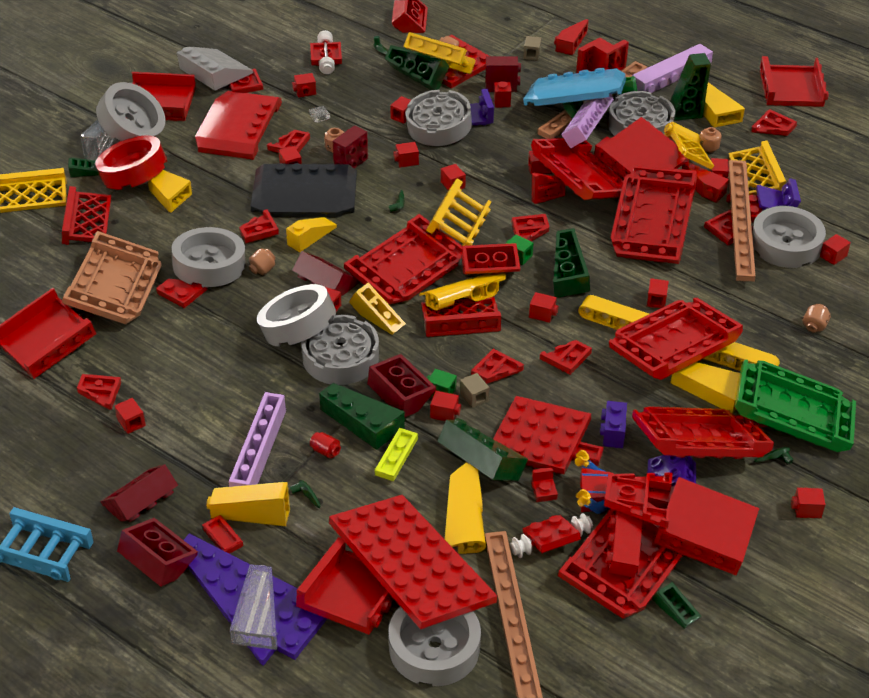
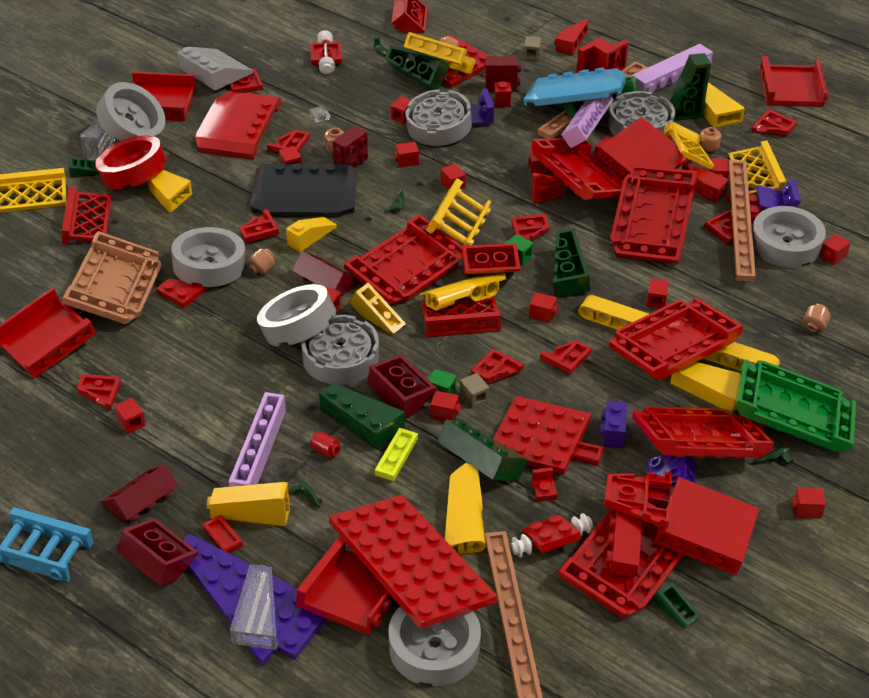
red brick [292,73,317,97] -> none
torso [575,450,614,514] -> none

